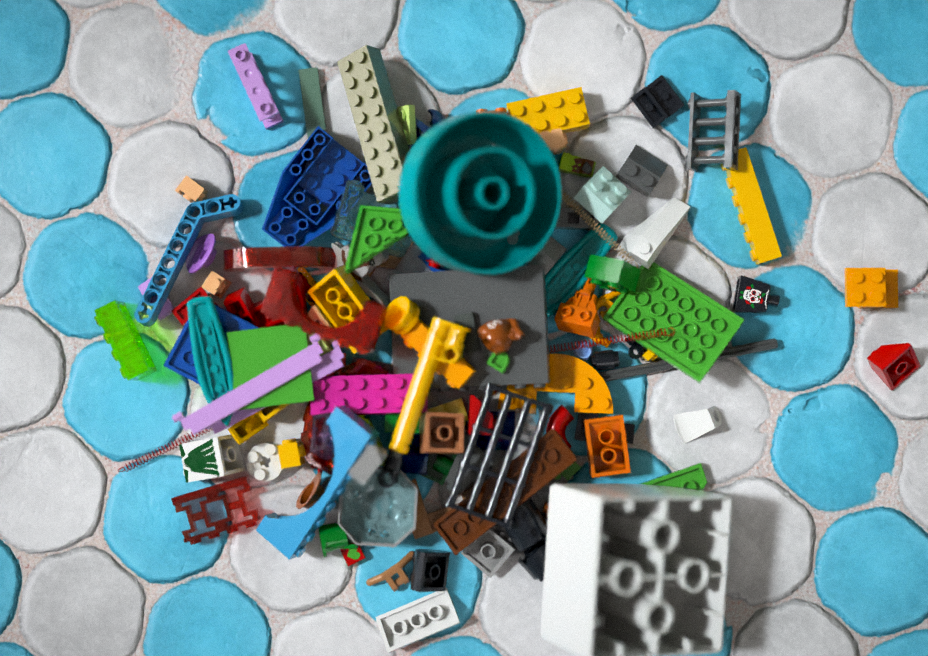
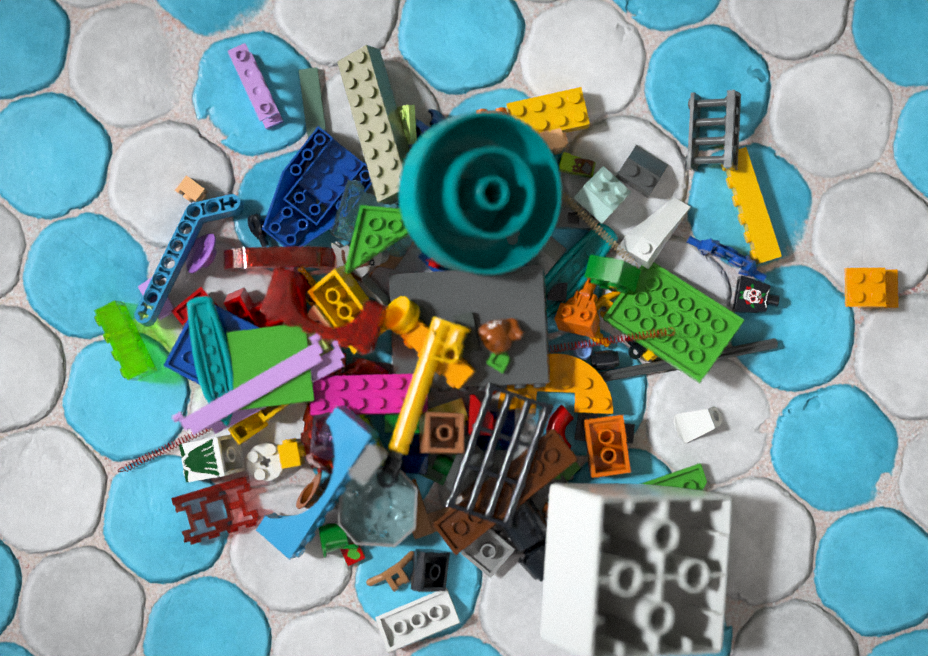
light nougat brick [201,271,232,299] -> none
black slope [630,75,685,129] -> none
red slope [867,343,921,391] -> none
none -> black piece [247,213,269,248]
none -> black tile [546,282,567,302]
none -> blue plate [686,235,767,282]

